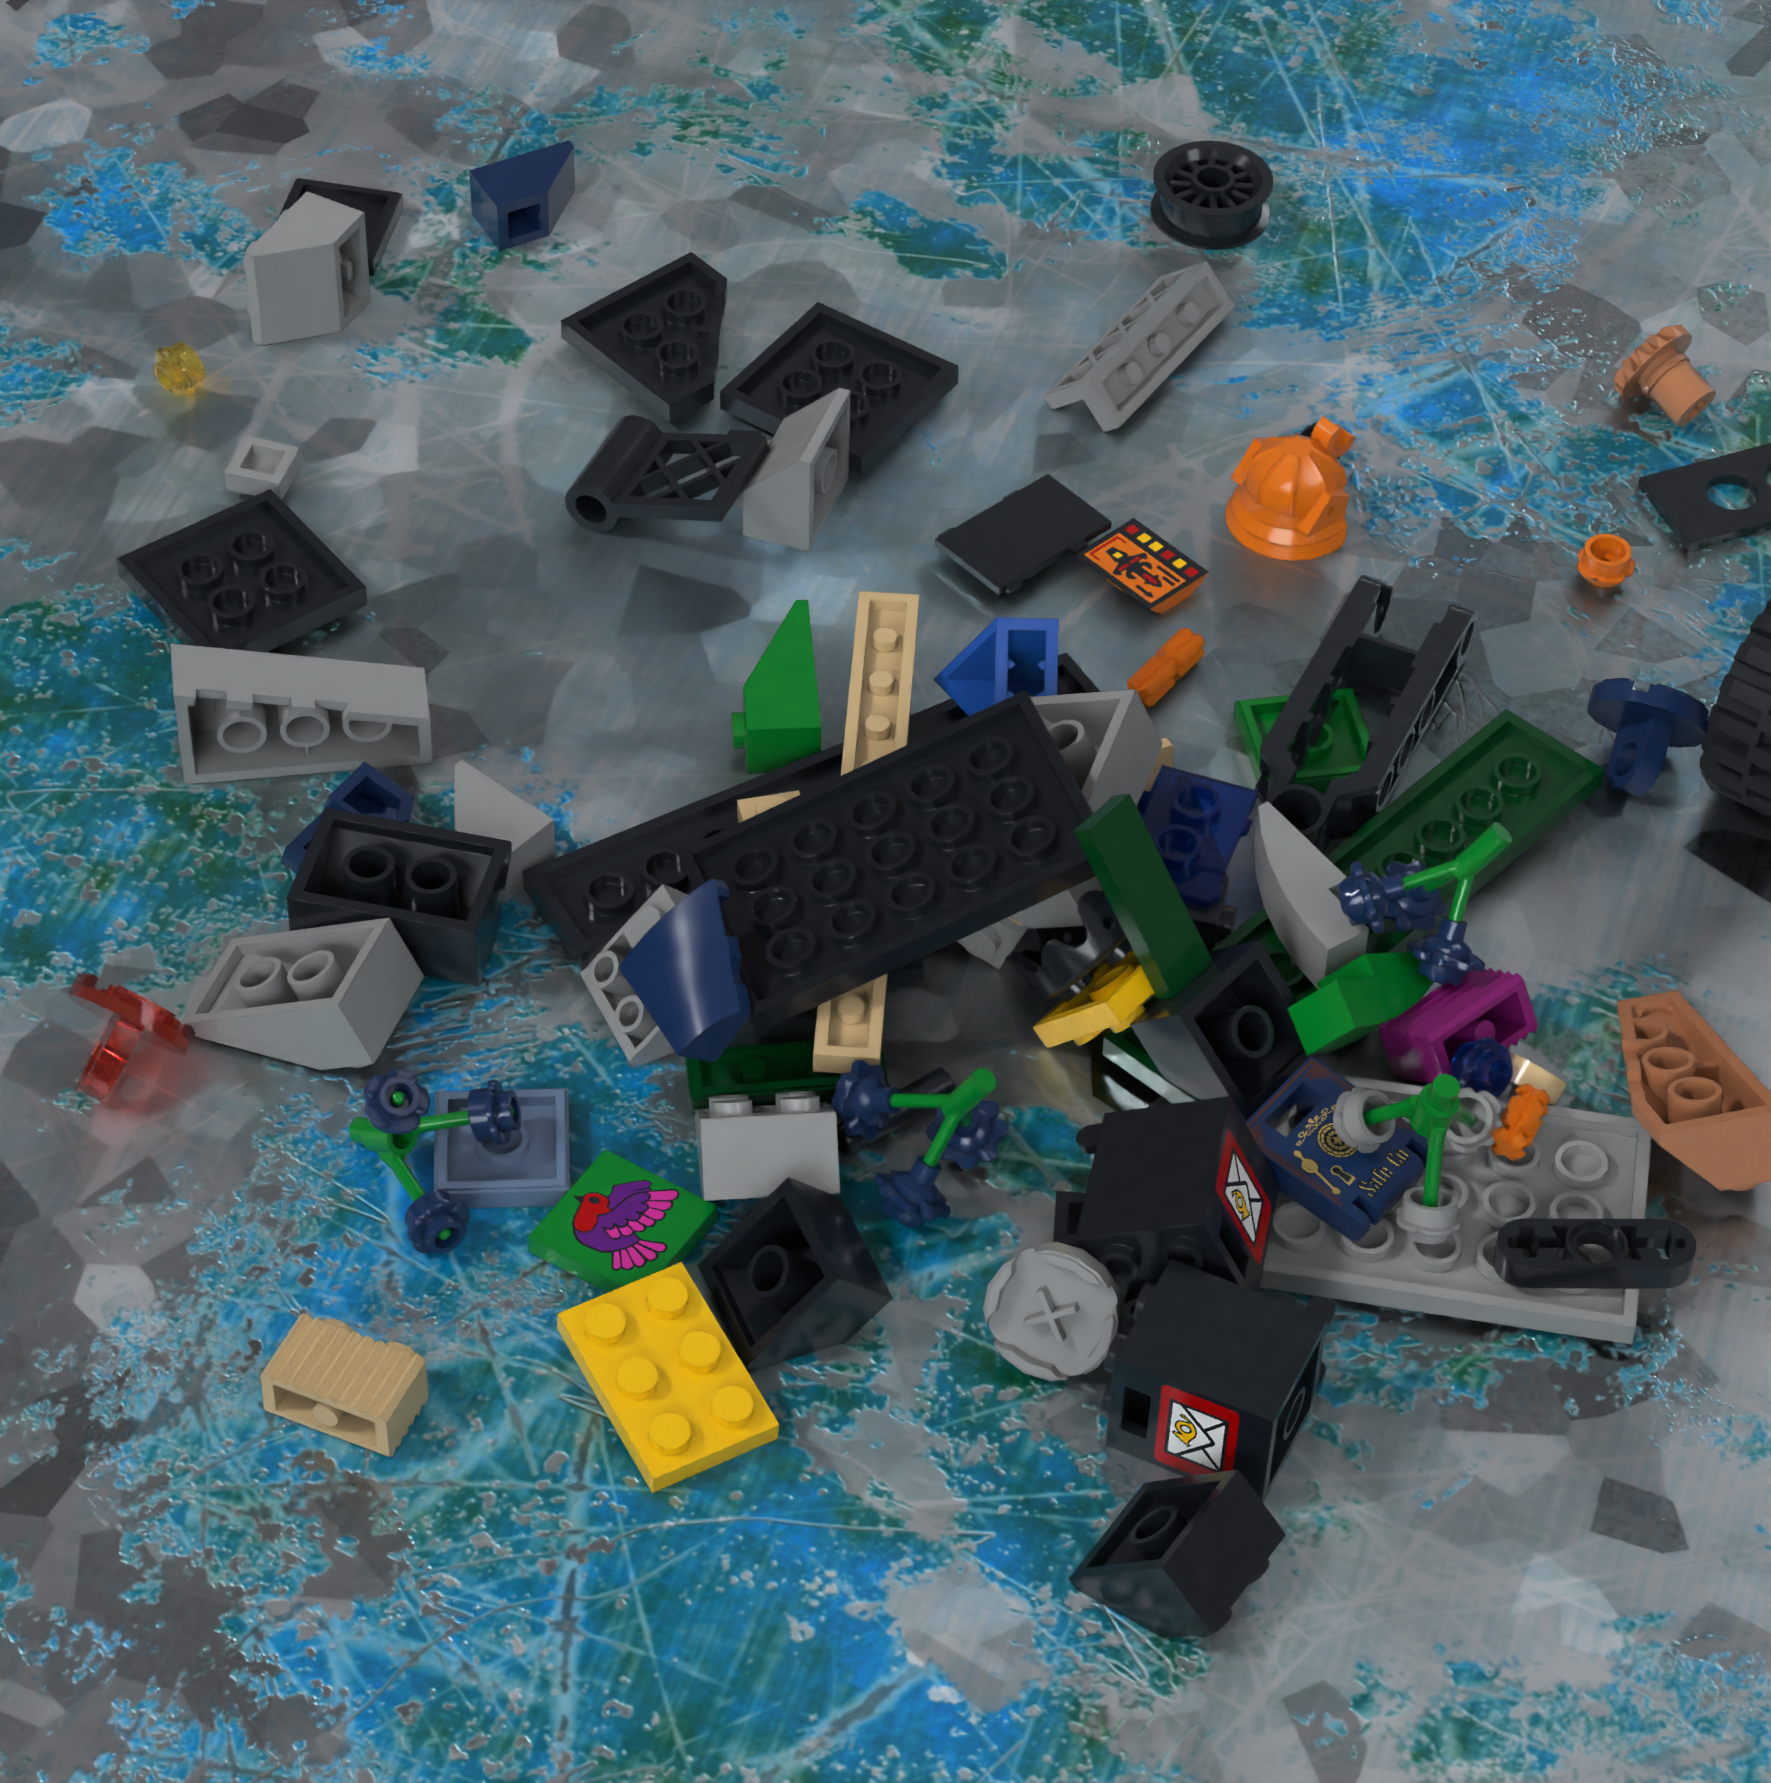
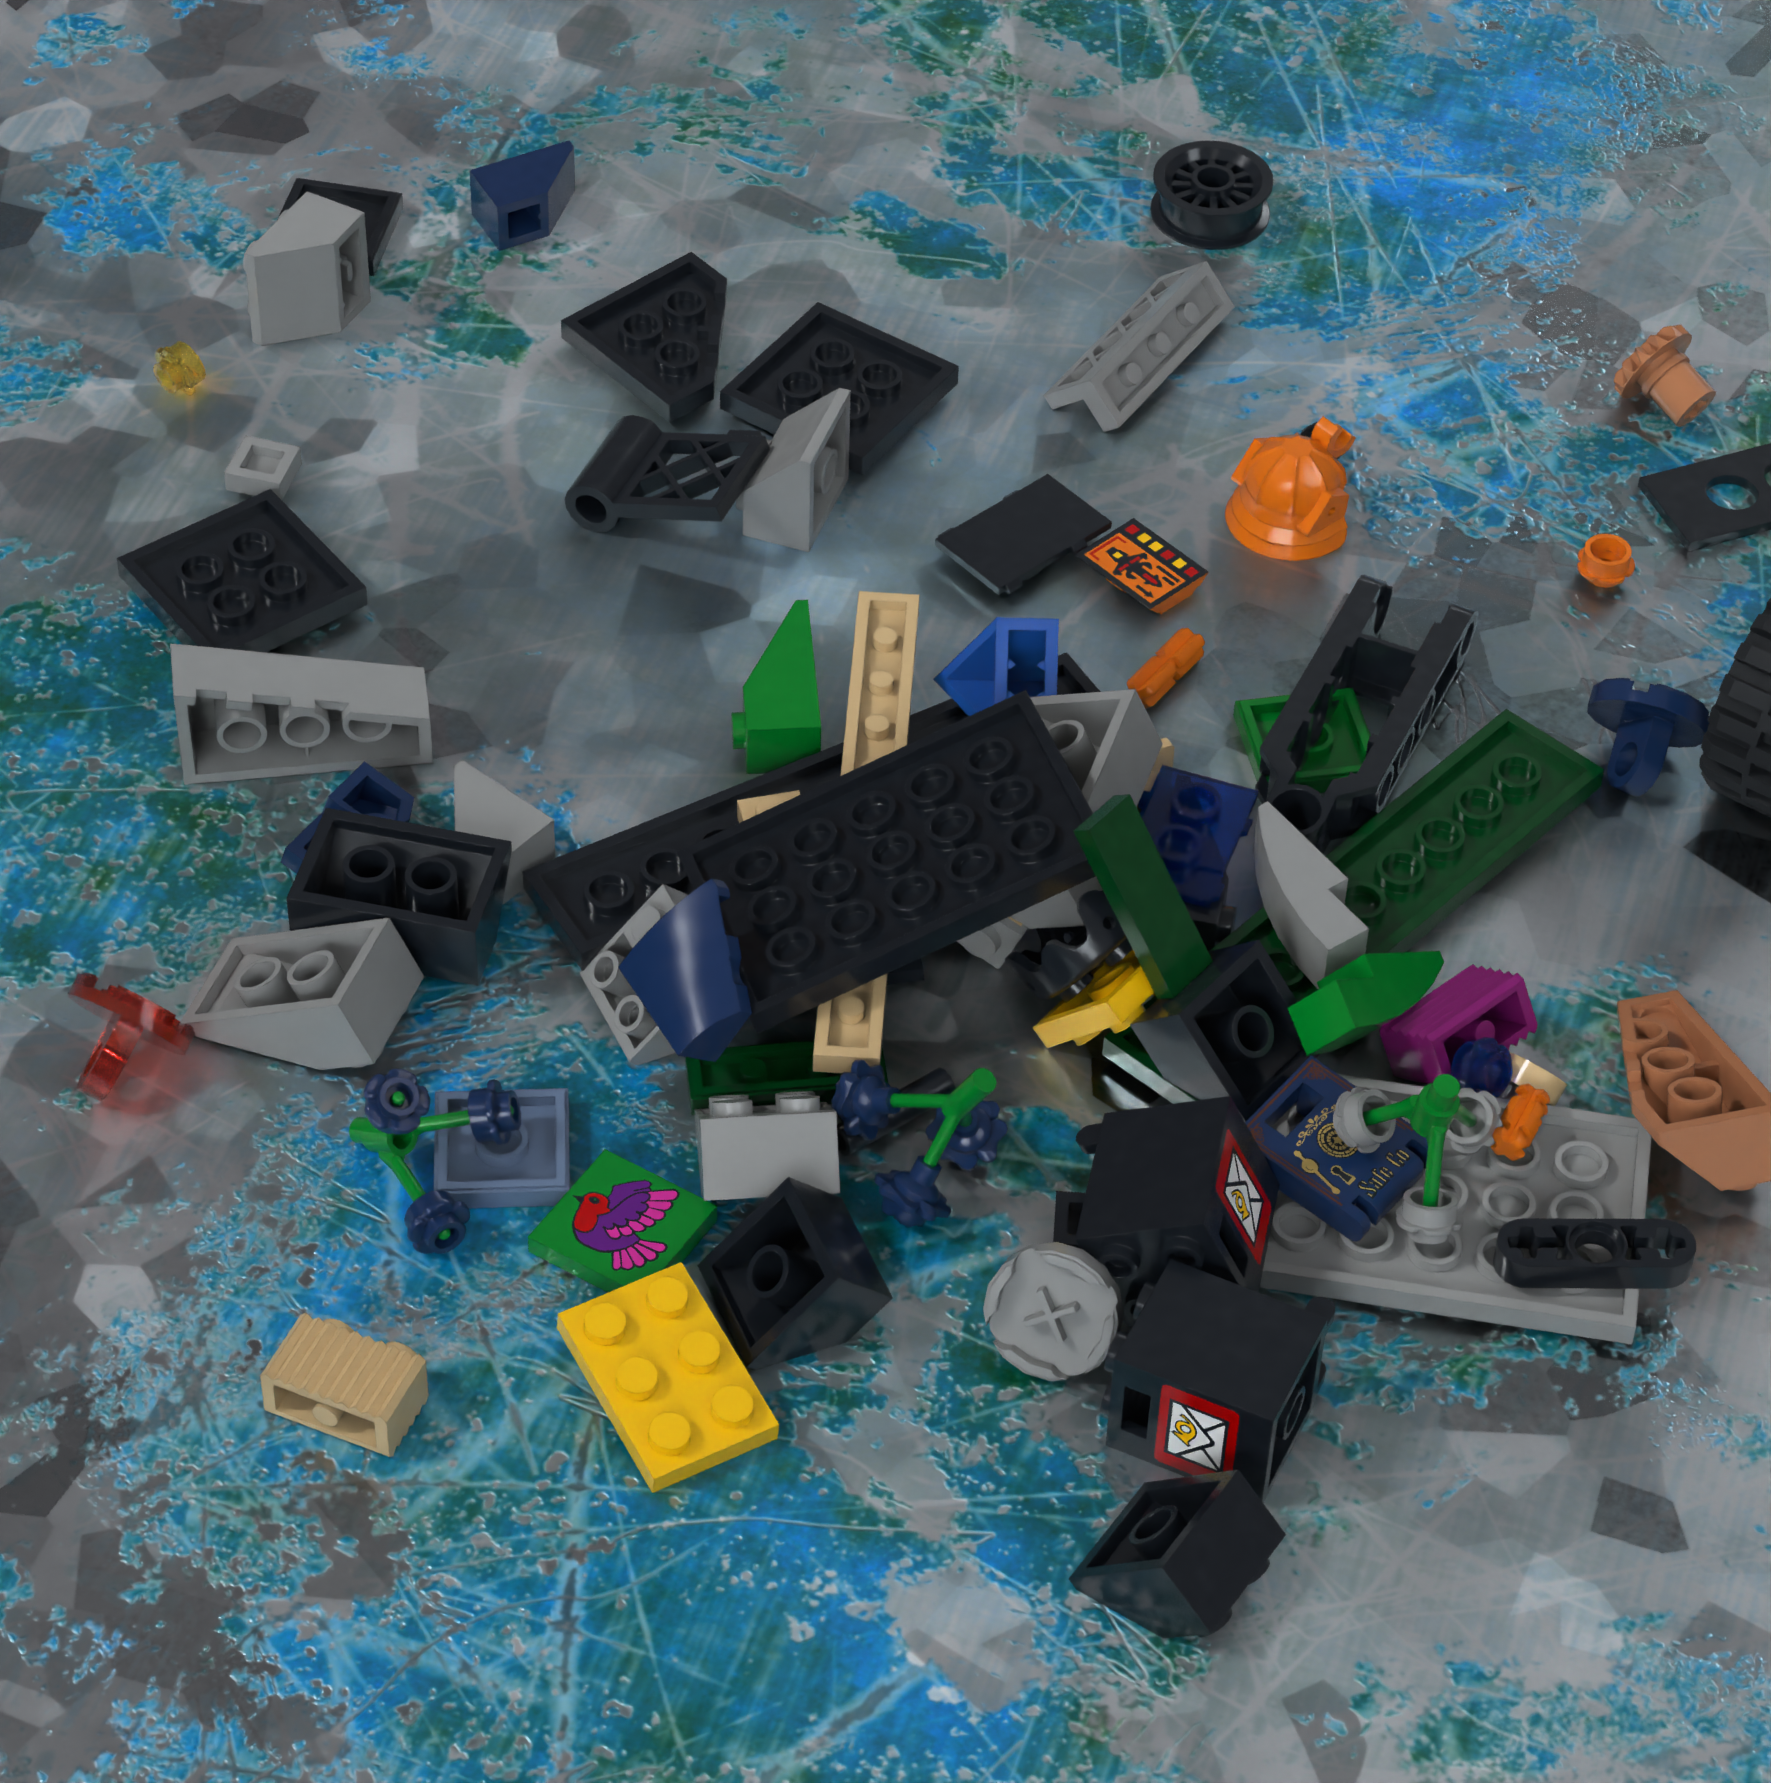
dark blue plant [1337,822,1512,985] -> none

